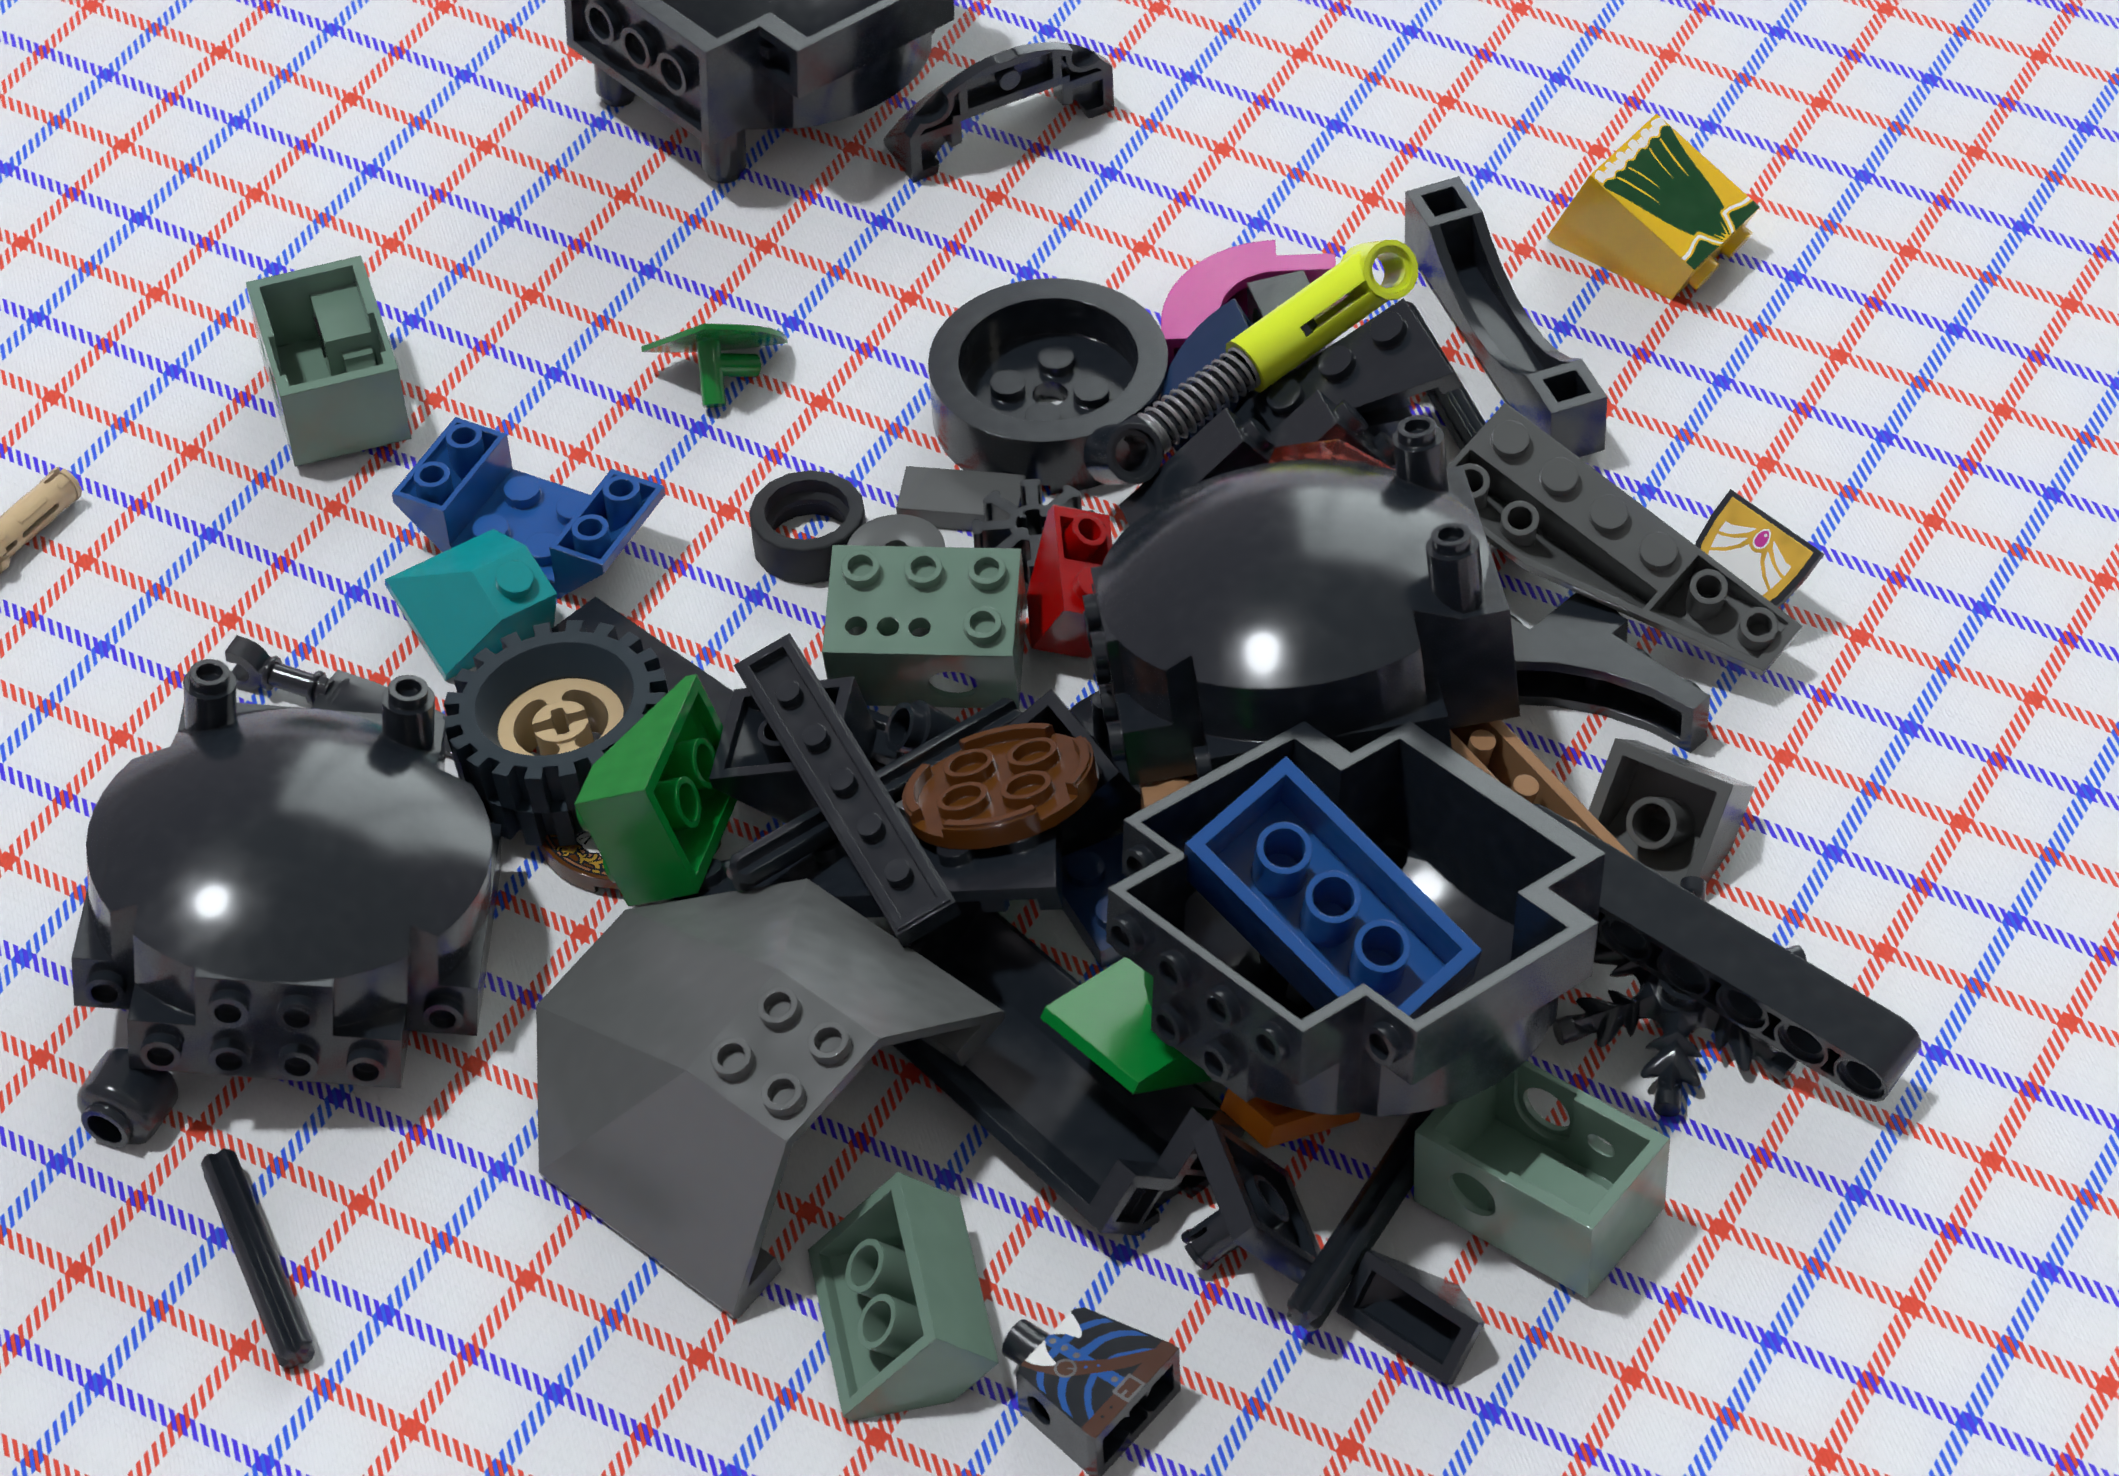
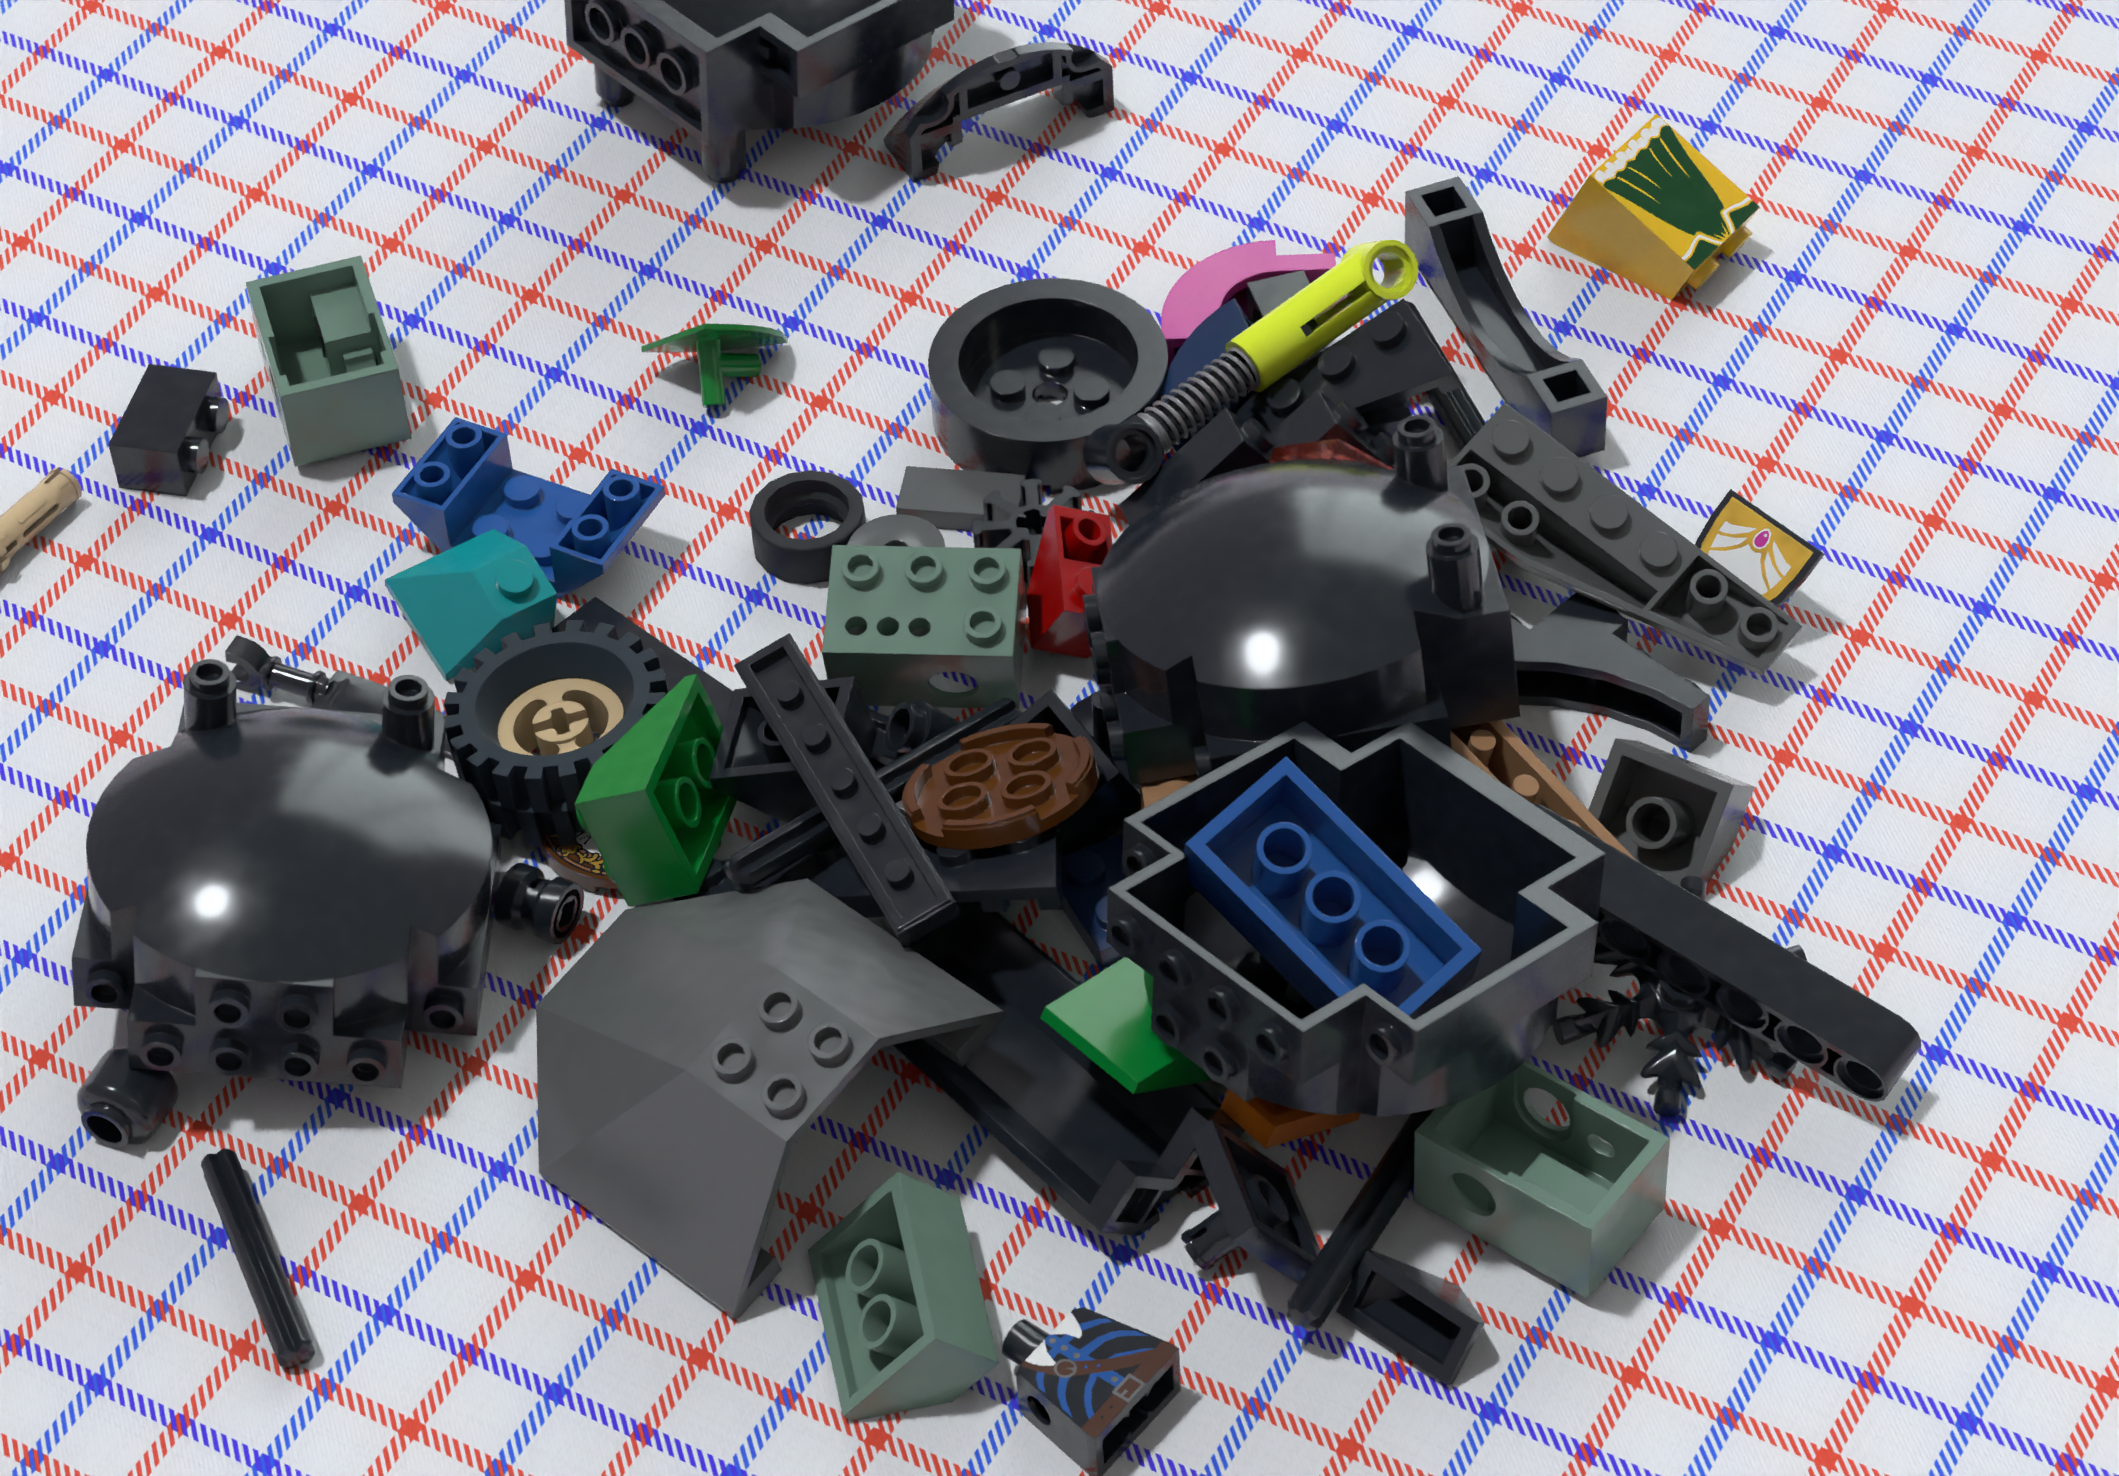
none -> black brick [108,364,229,497]
none -> black wheel [494,863,584,944]

